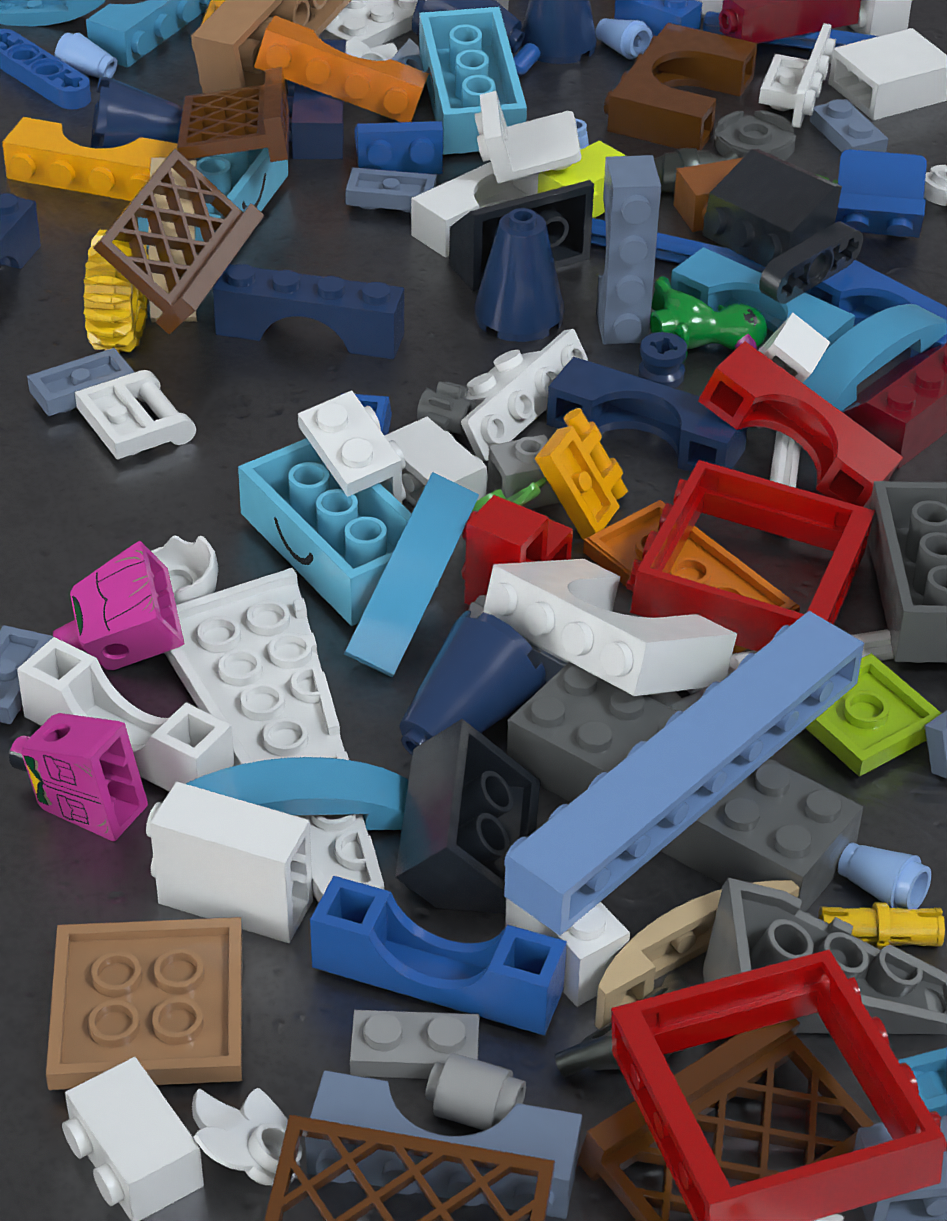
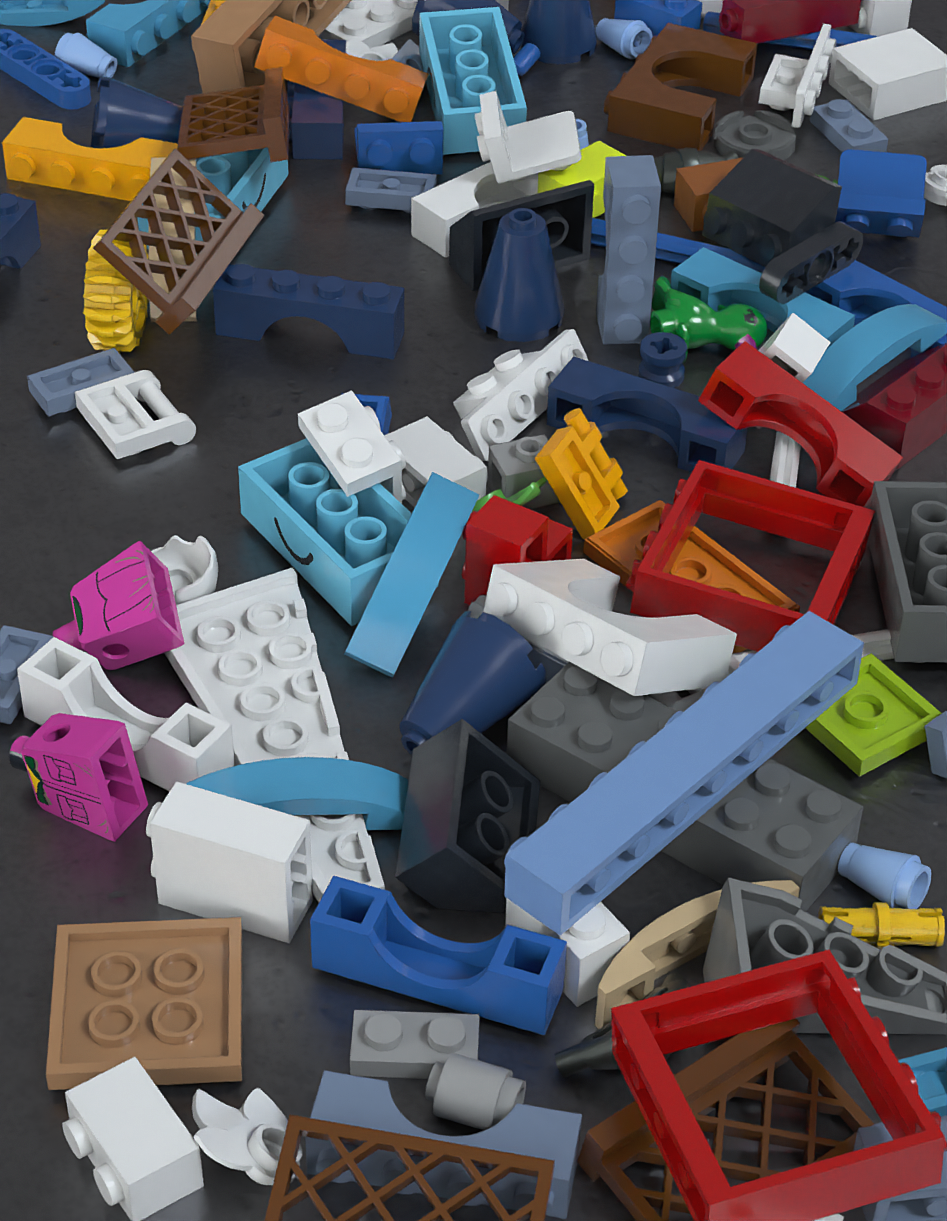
dark grey gear [417,381,476,439] -> none

